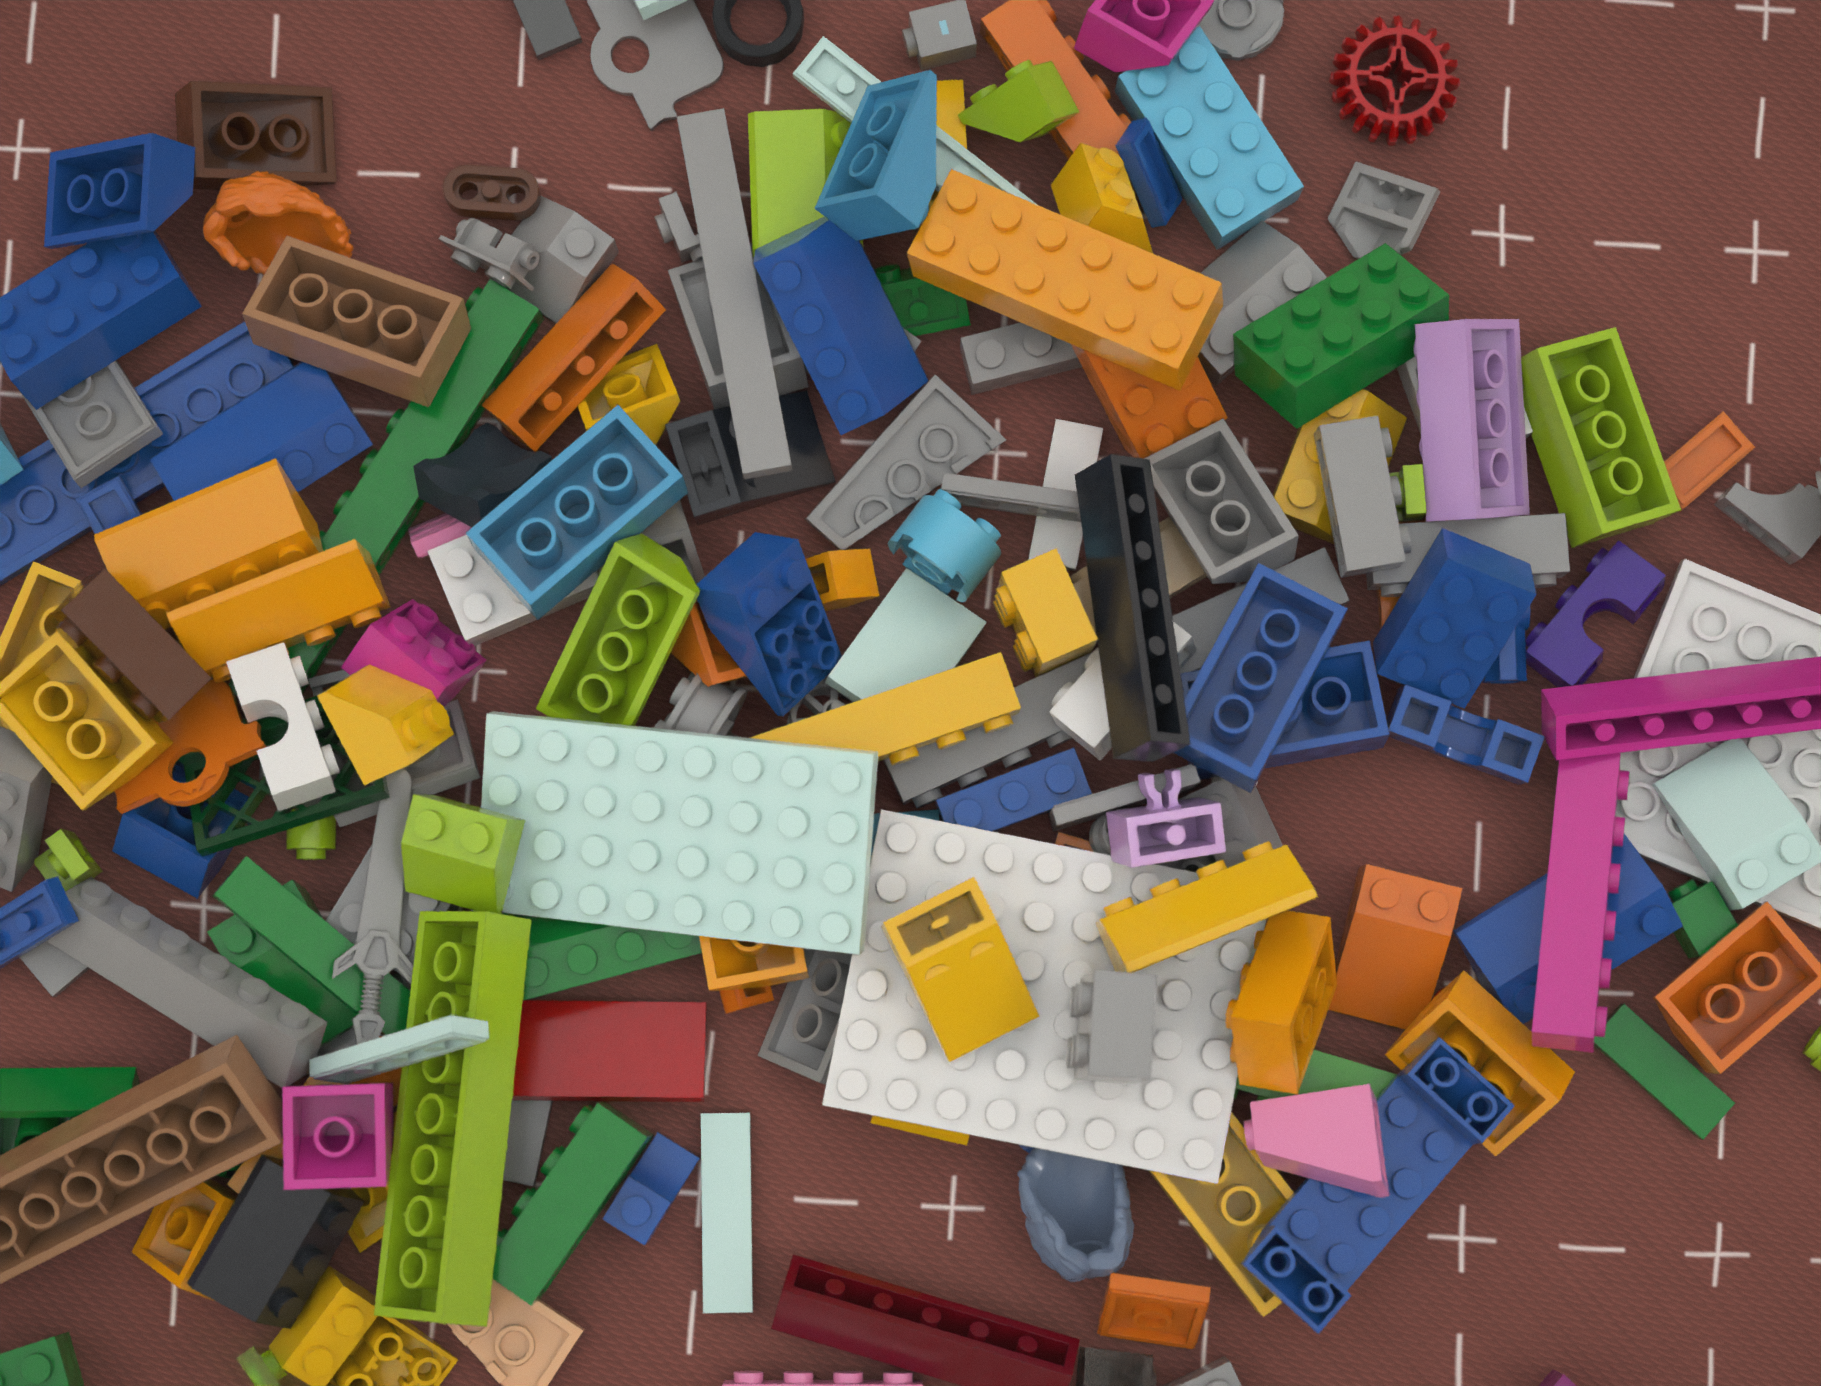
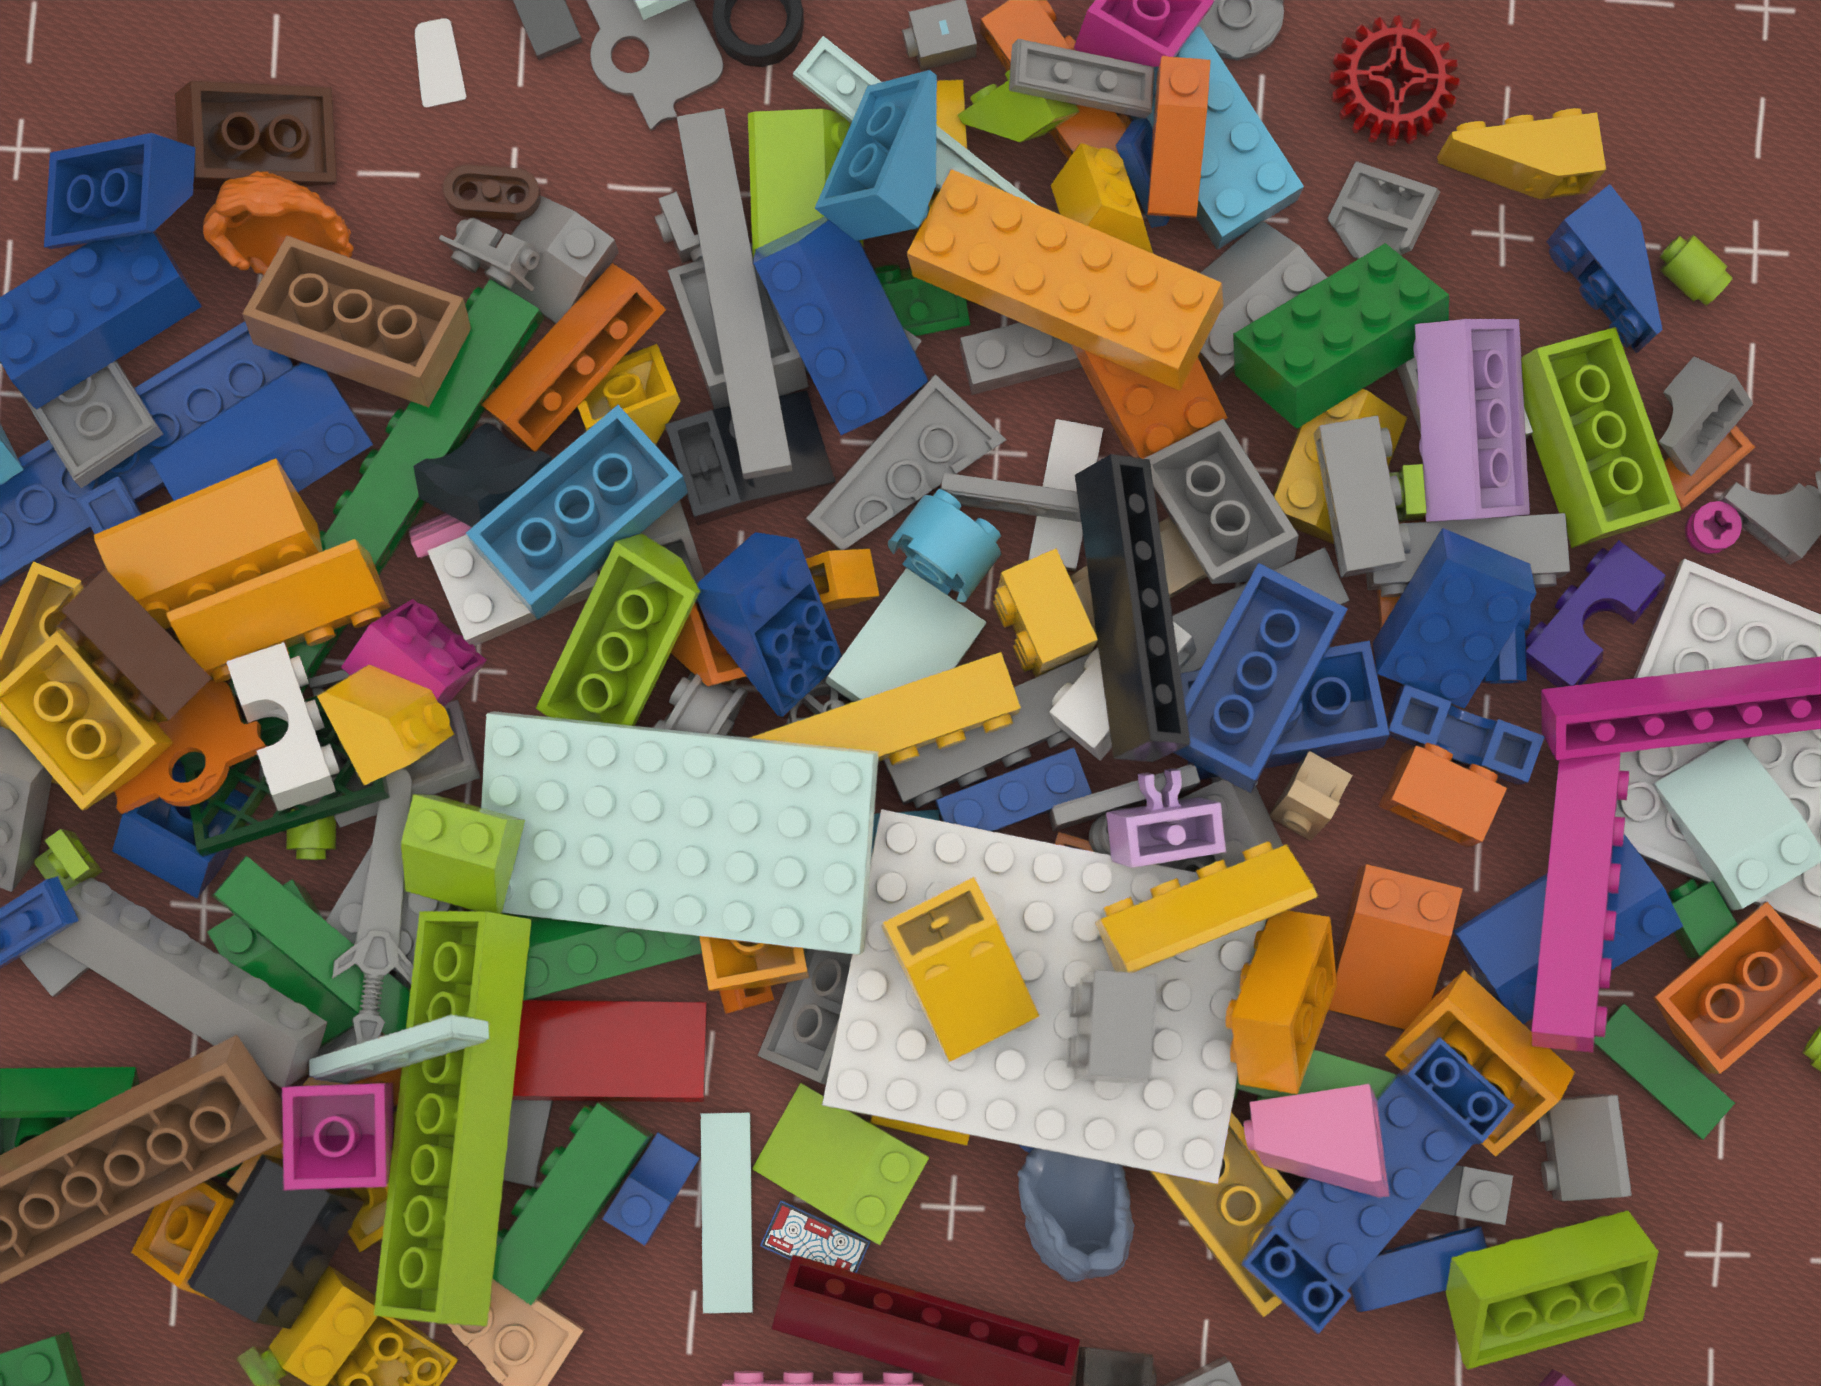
orange tile [1097,1273,1211,1349] -> none
none -> white sticker [415,18,466,107]
none -> lime slope [752,1083,929,1245]
none -> tile [760,1200,871,1273]
none -> light grey tile [1009,39,1154,118]
none -> orange slope [1147,56,1211,218]
none -> tan brick [1269,751,1353,841]
none -> blue beam [1350,1226,1488,1312]
none -> orange brick [1379,743,1507,848]
none -> light grey arch [1418,1165,1513,1225]
none -> yellow slope [1437,108,1606,199]
none -> lime slope [1446,1211,1659,1370]
none -> light grey slope [1535,1094,1632,1201]
none -> blue slope [1546,184,1663,354]
none -> lime brick [1659,235,1733,306]
none -> light grey arch [1659,357,1753,476]
none -> dark pink wheel [1685,501,1742,555]

